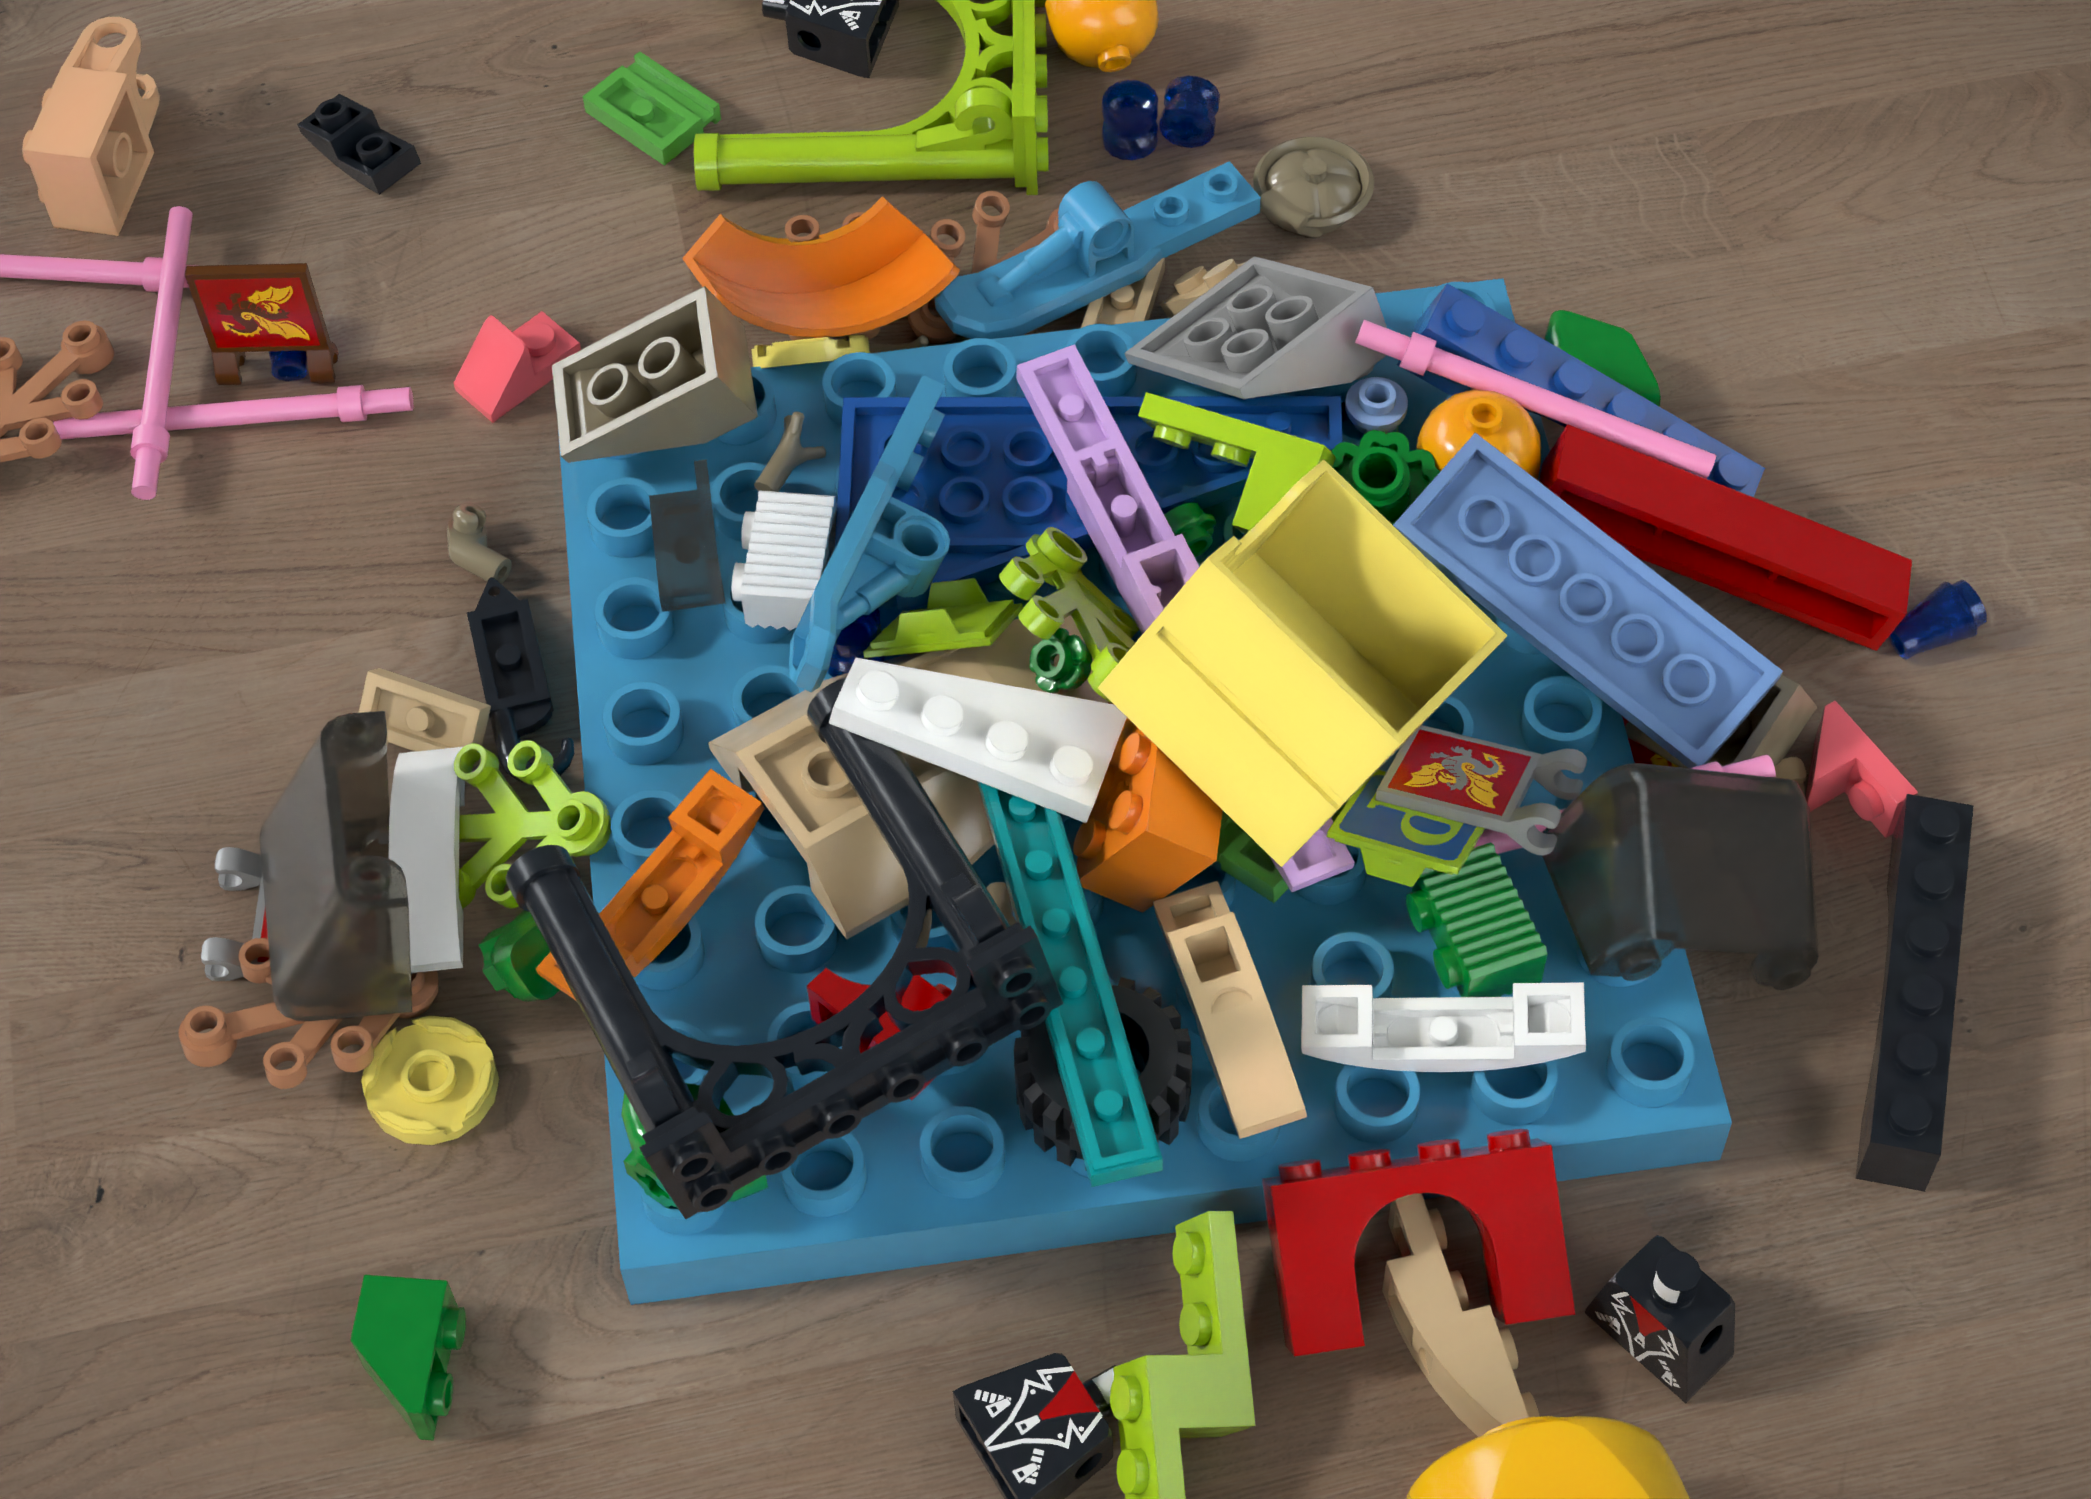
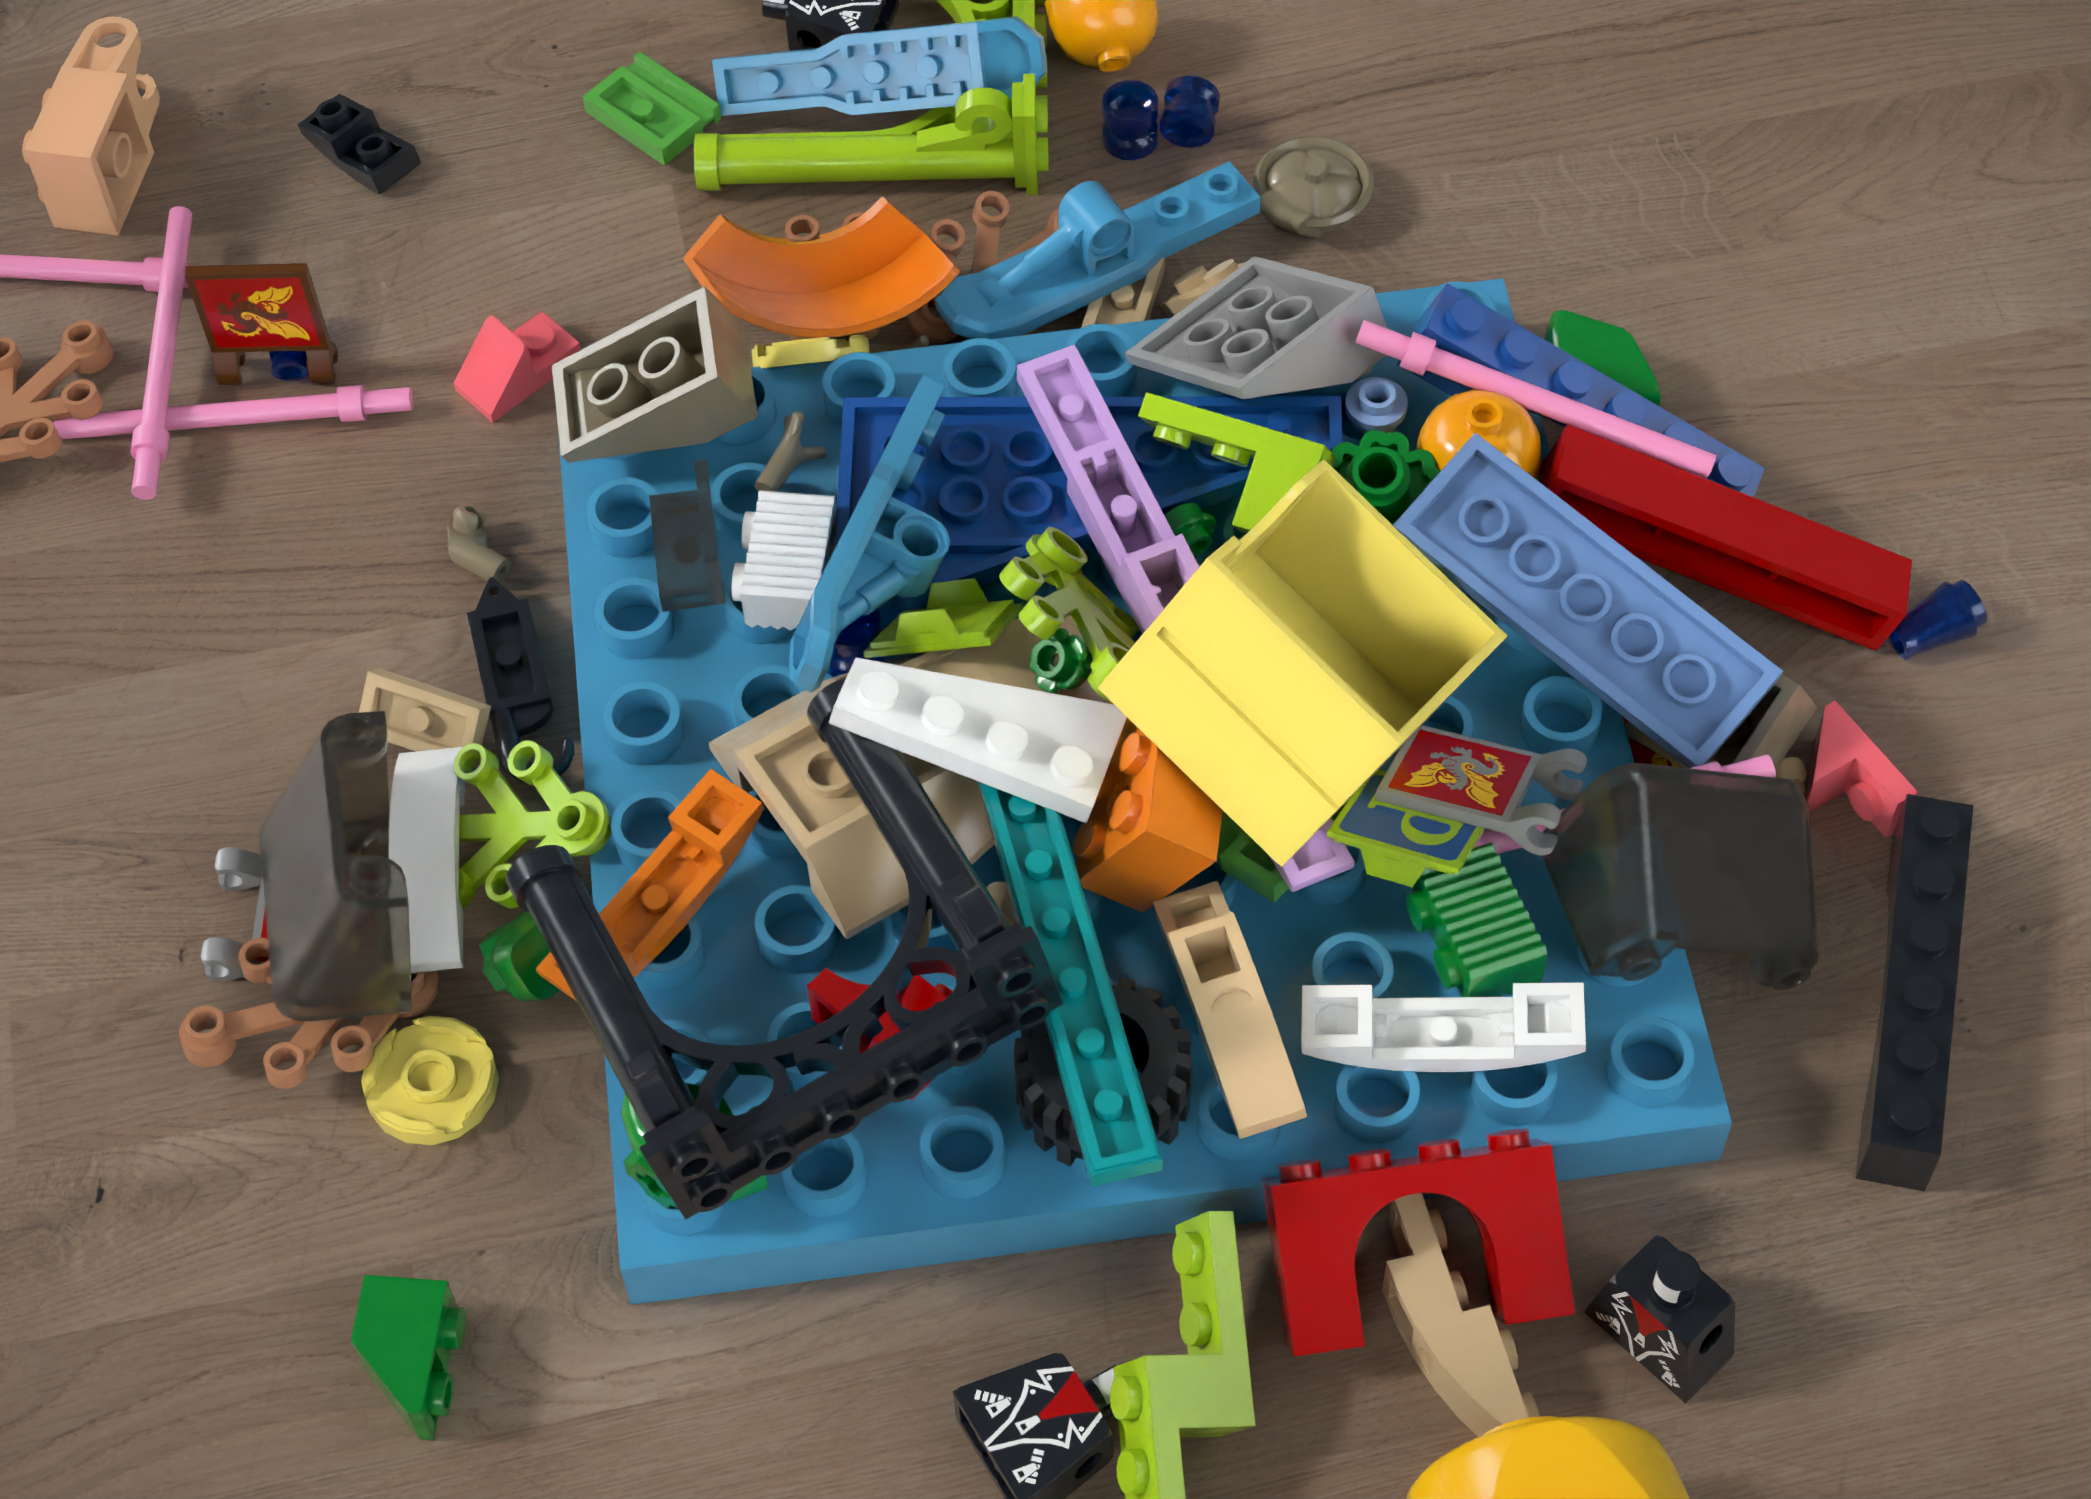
none -> dark azure piece [712,16,1047,116]

